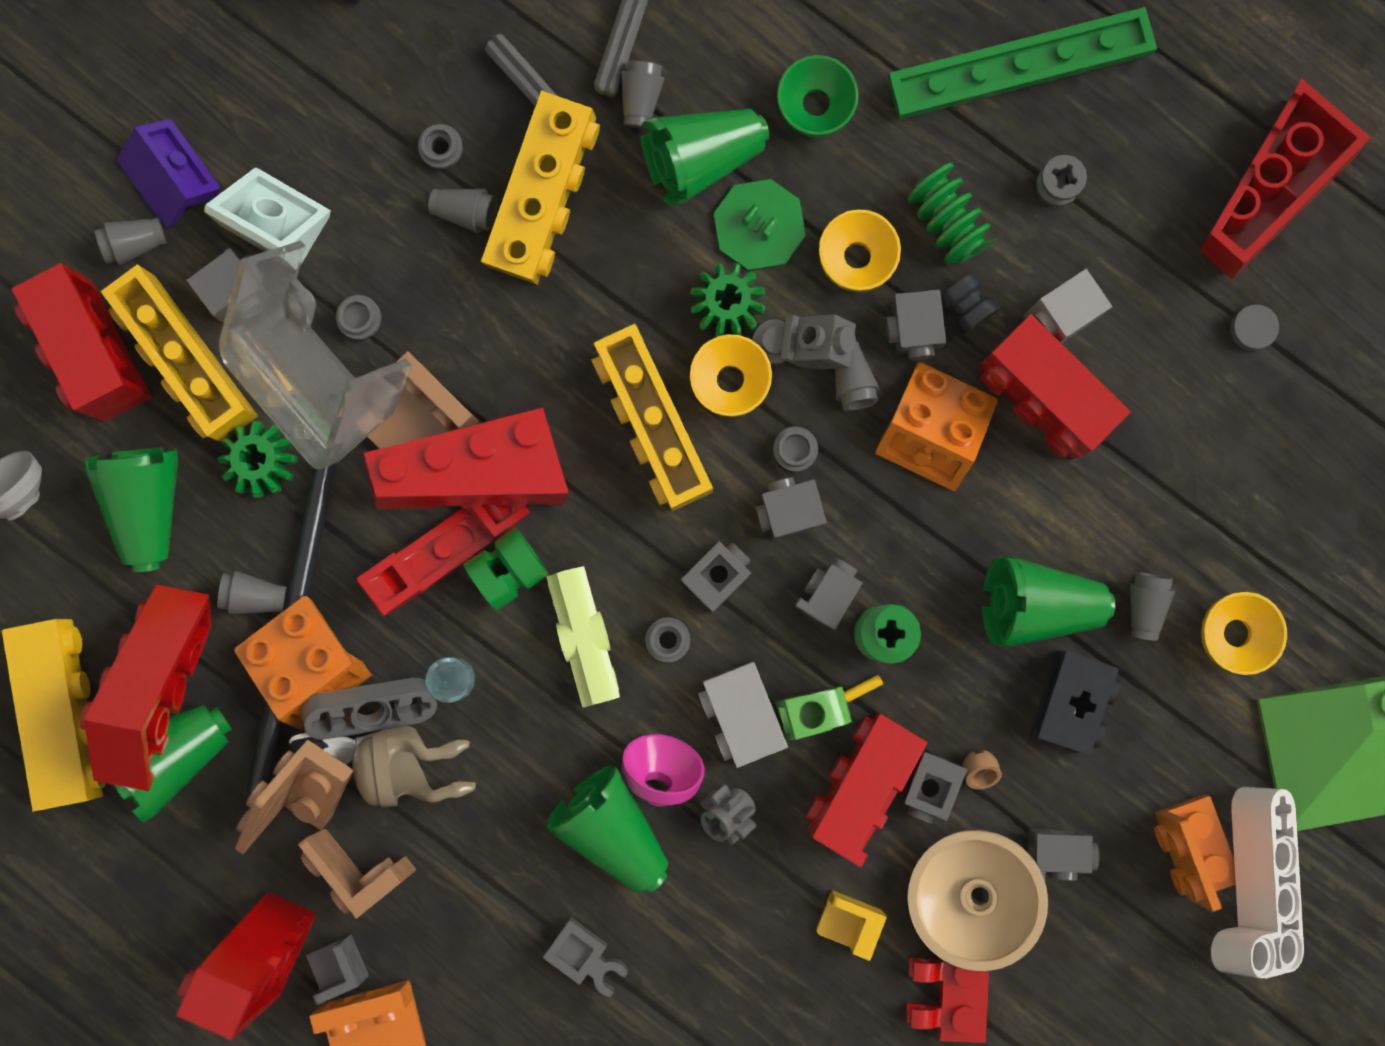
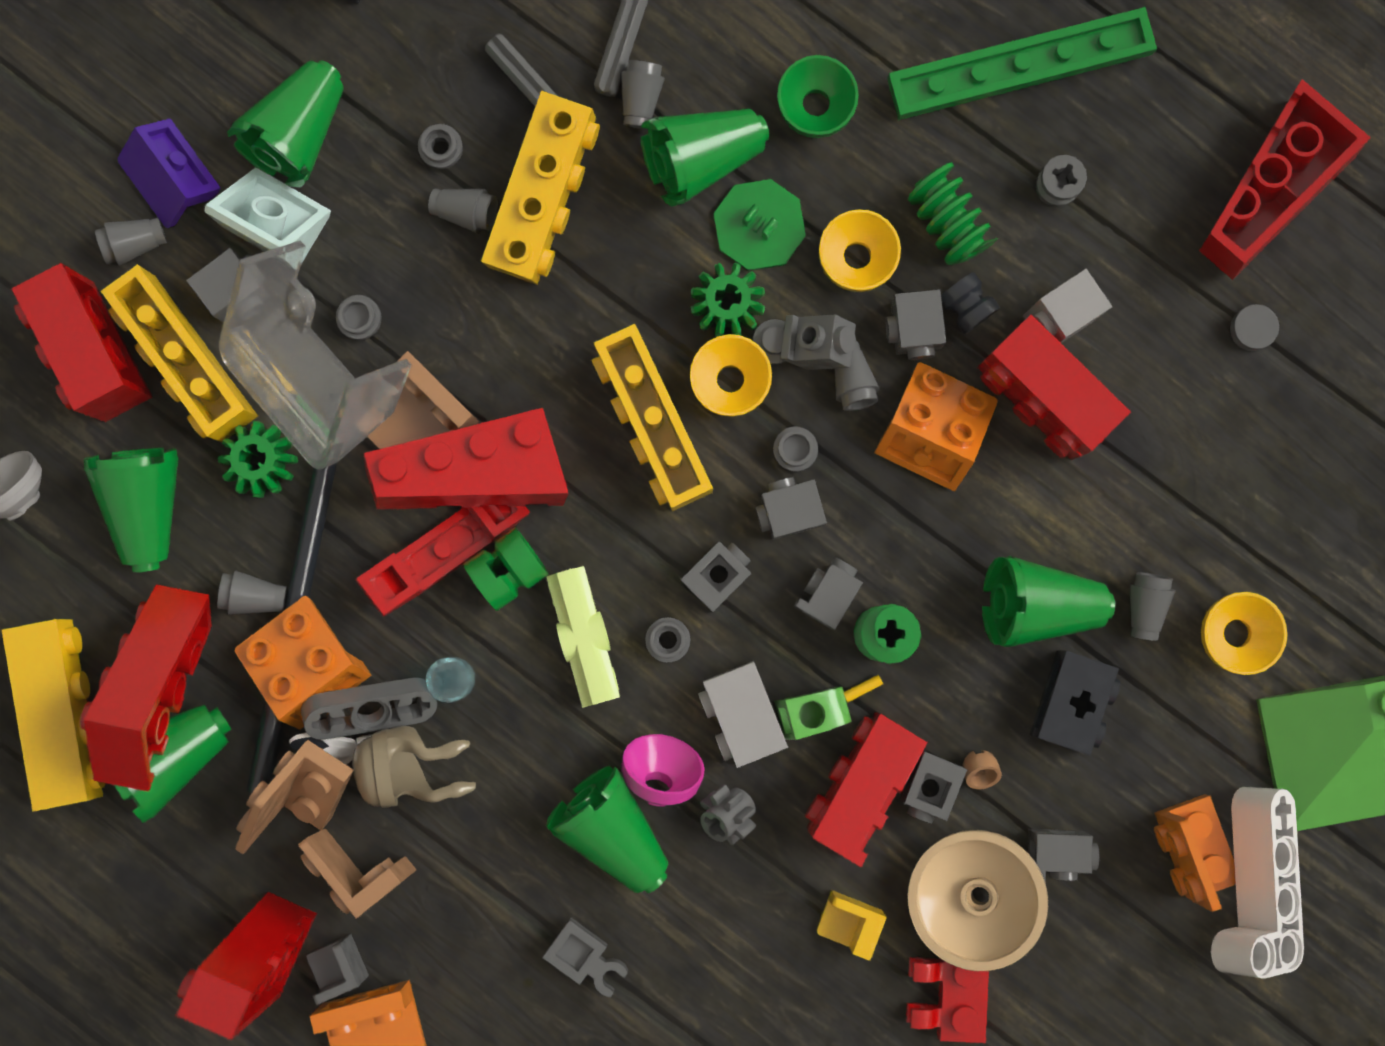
none -> green cone [227,60,344,188]

